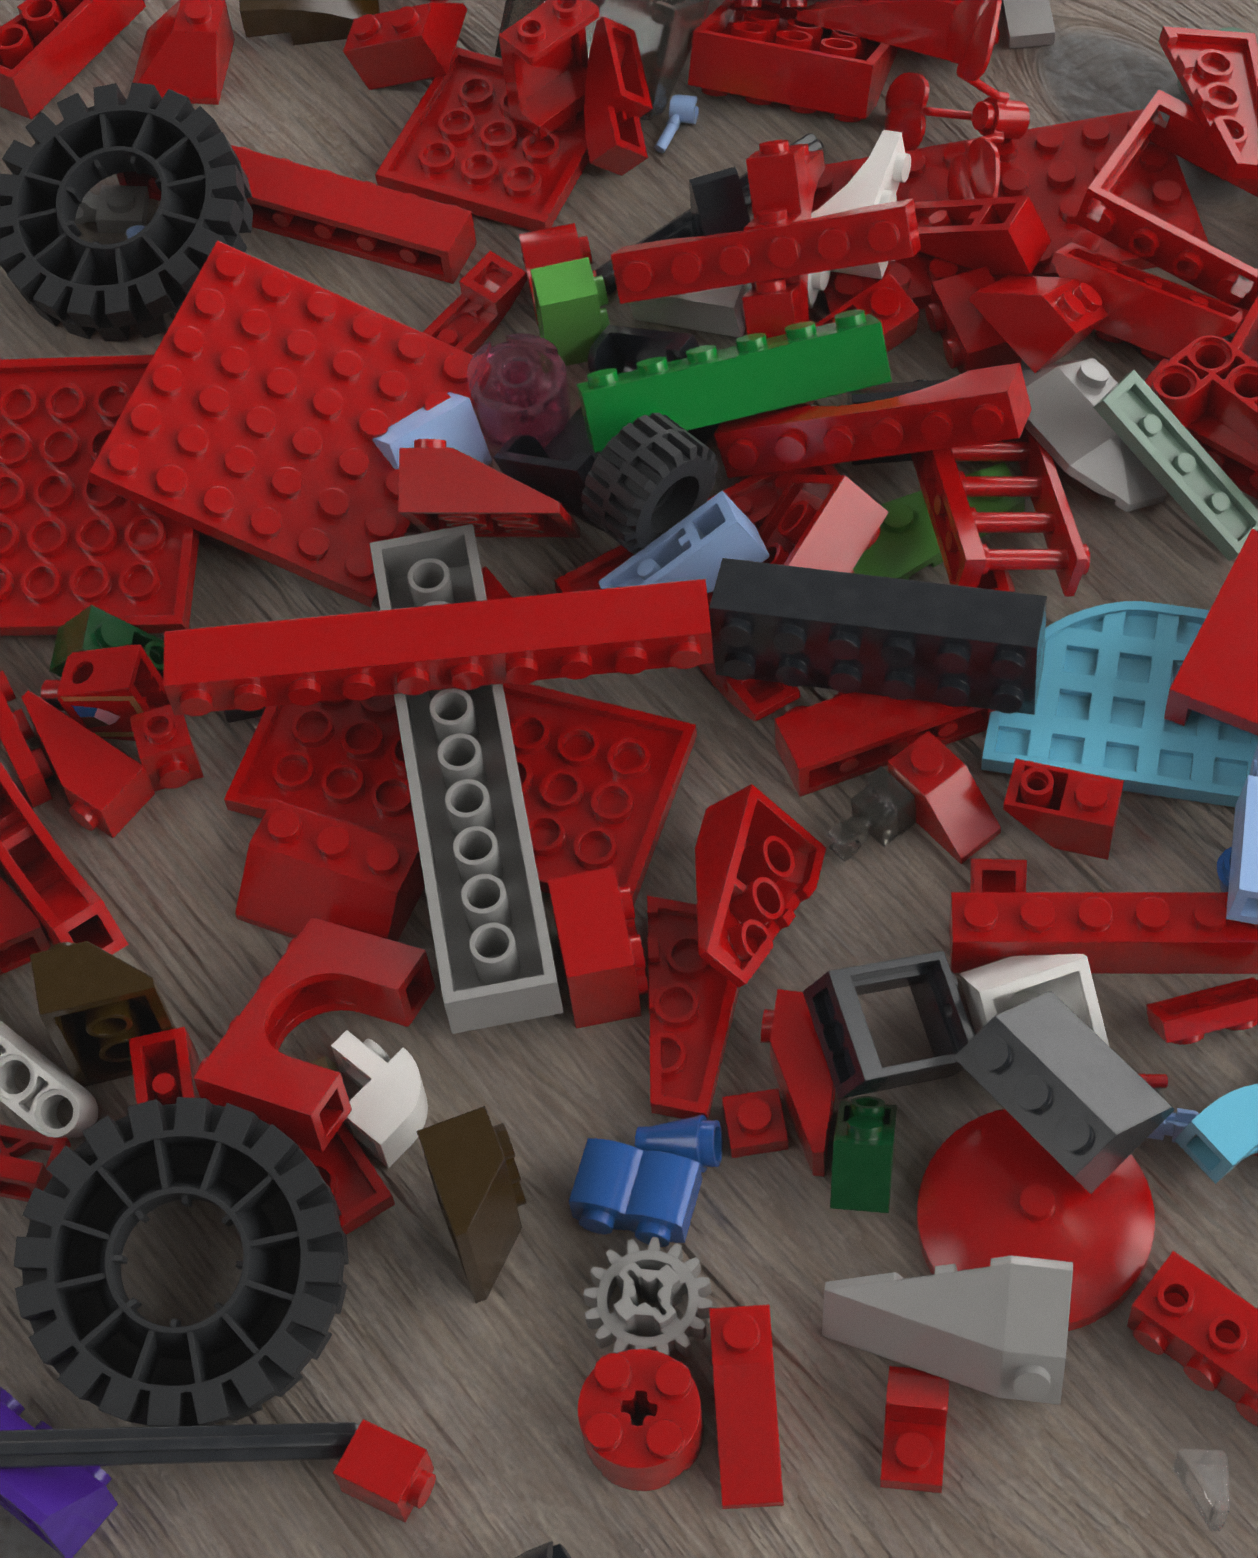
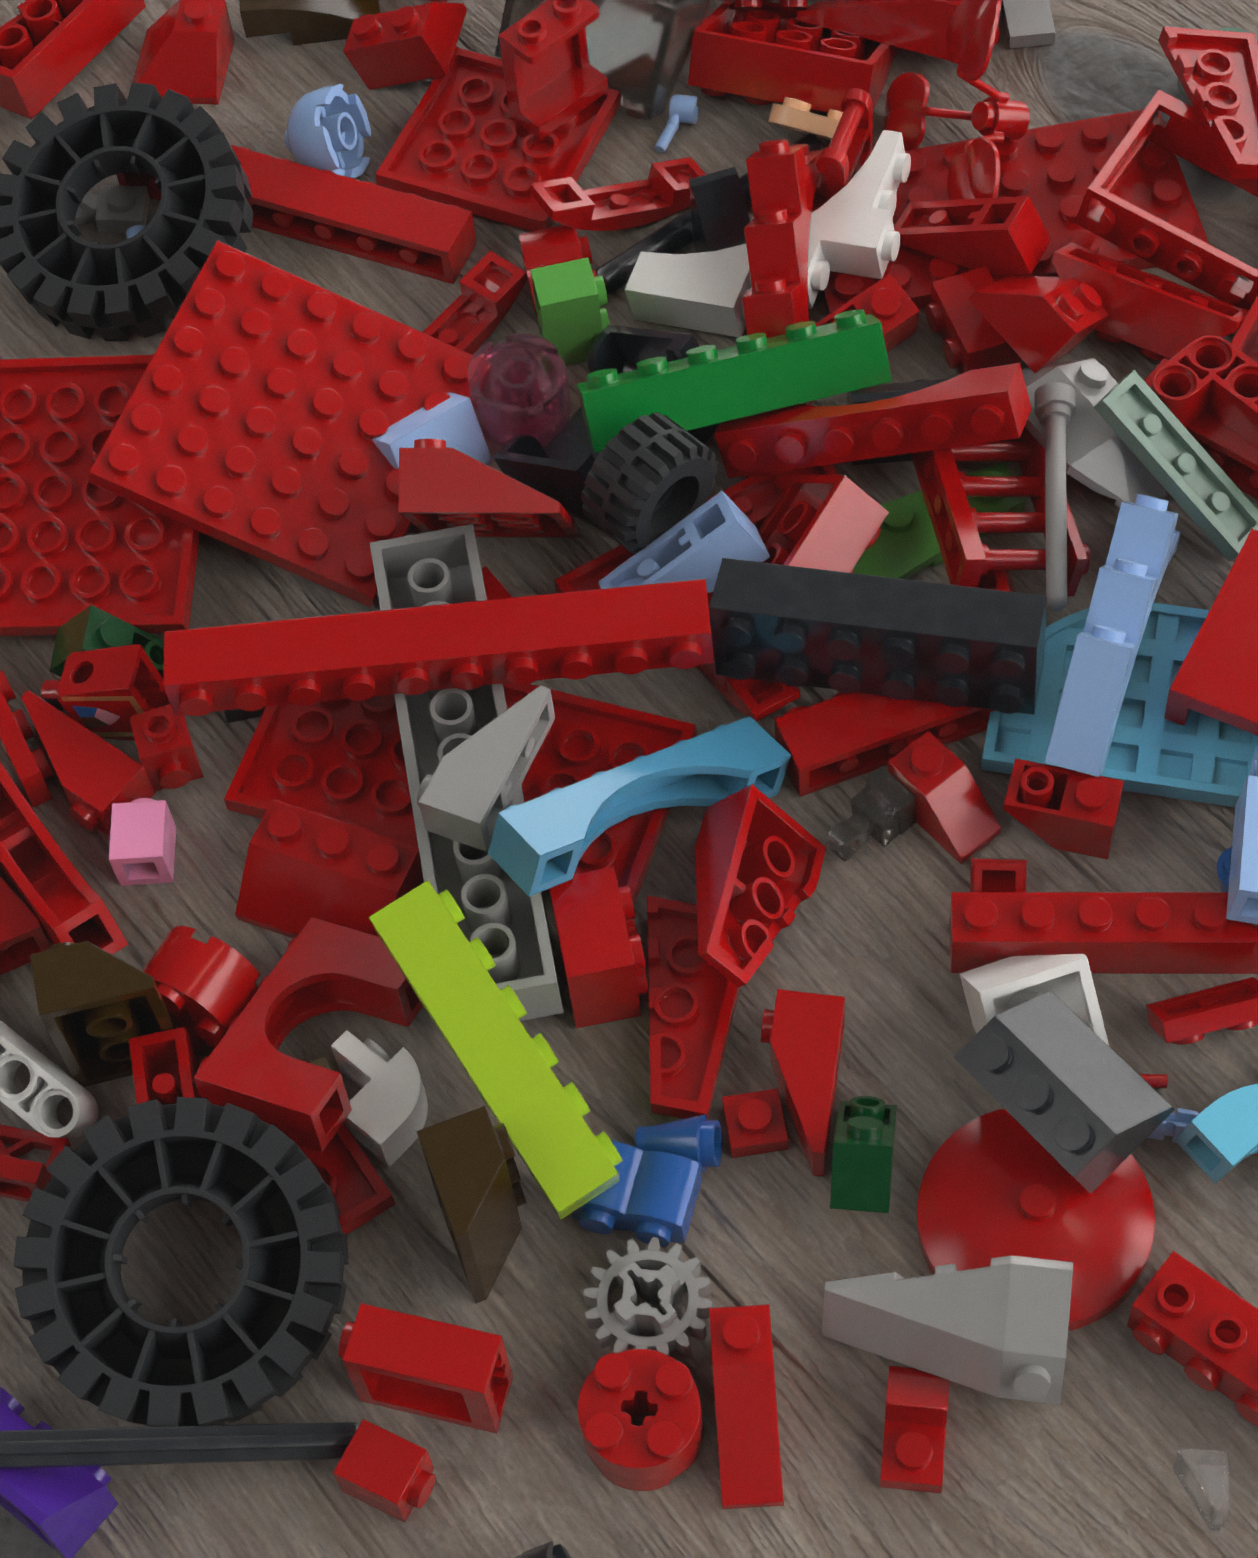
red slope [584,16,653,176] -> none
red arch [611,199,921,304] -> none
black window [803,951,976,1099] -> none
none -> bright pink brick [109,798,176,886]
none -> red brick [143,926,260,1053]
none -> light blue cylinder [285,84,371,178]
none -> red window [338,1303,513,1434]
none -> lime brick [369,880,623,1220]
none -> light grey slope [417,686,555,851]
none -> dark azure arch [488,716,791,897]
none -> red slope [529,157,706,231]
none -> light nougat plate [768,97,843,141]
none -> red plate [816,88,873,202]
none -> light grey piece [1034,382,1076,611]
none -> light blue arch [1045,494,1181,777]

